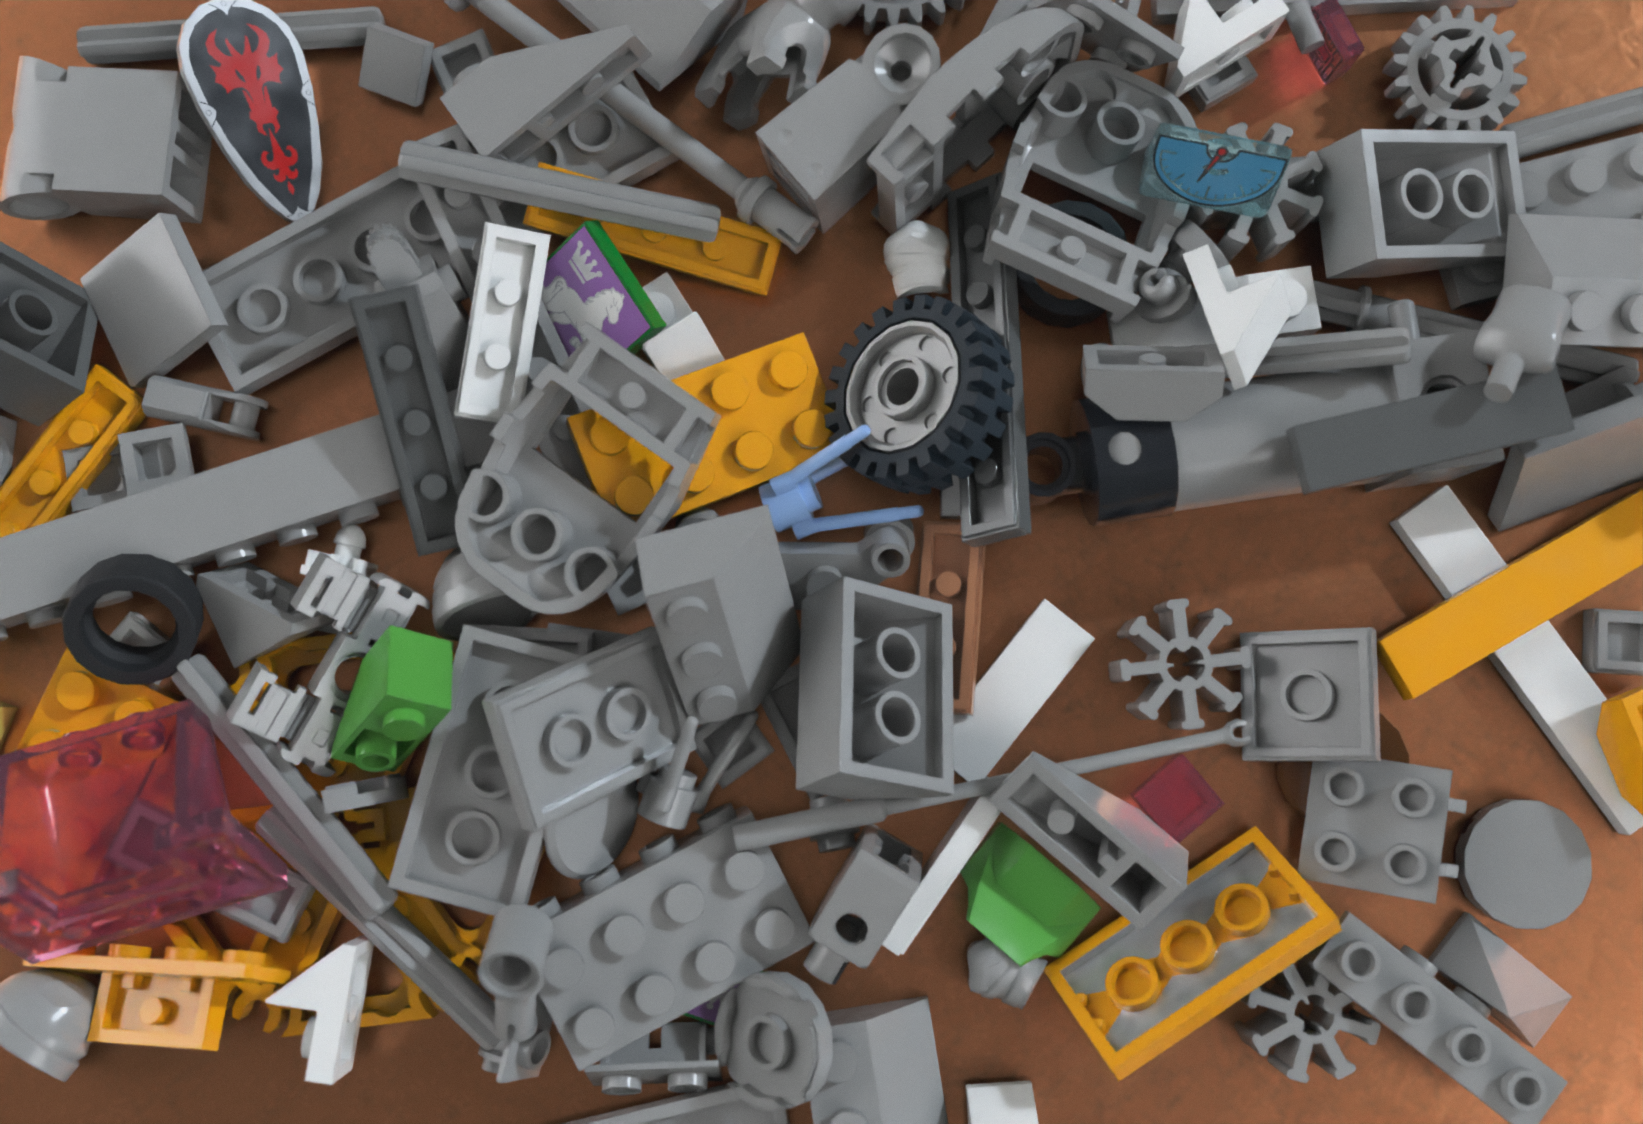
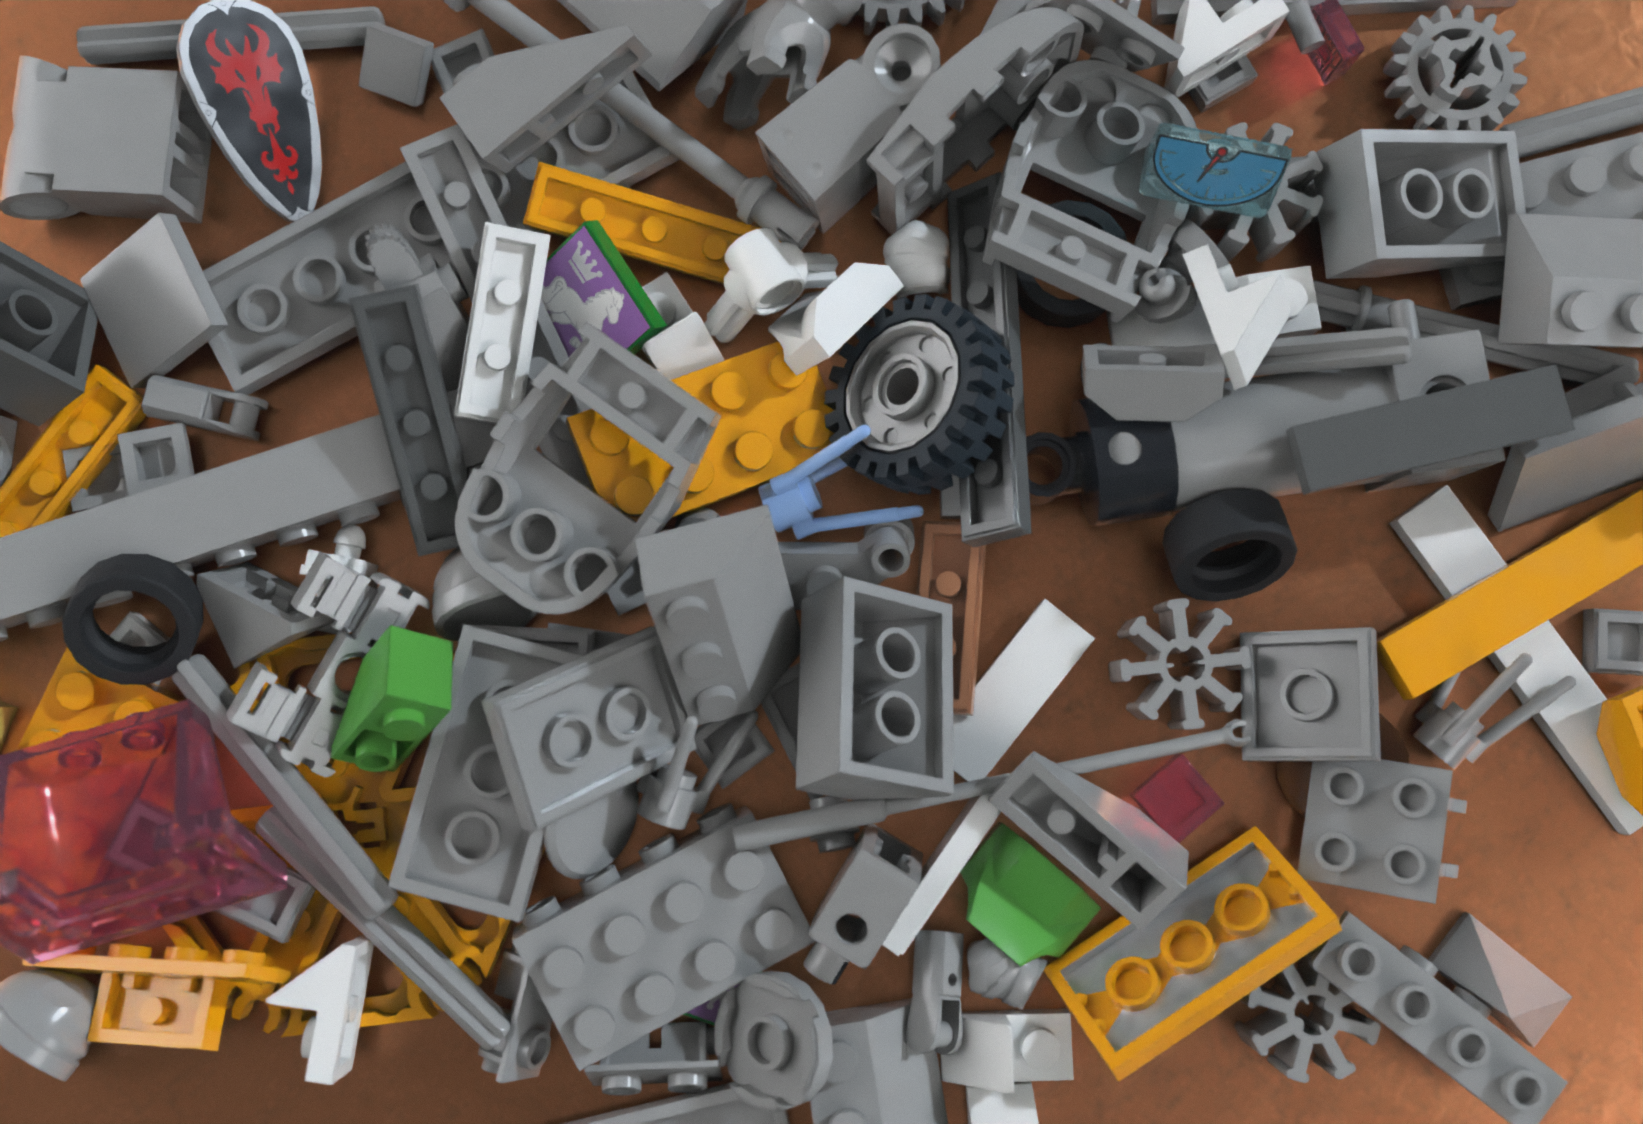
light grey tile [321,773,409,814] -> none
light grey axle [398,140,721,243] -> none
light grey pin [478,904,554,1042] -> none
light grey tile [1455,799,1592,929] -> none
light grey piece [1473,284,1572,403] -> none
none -> white axle [704,228,839,343]
none -> white slope [768,262,904,376]
none -> light grey bar [906,930,964,1055]
none -> white slope [940,1008,1074,1093]
none -> black tyre [1162,488,1298,601]
none -> light grey plant [1413,653,1576,770]

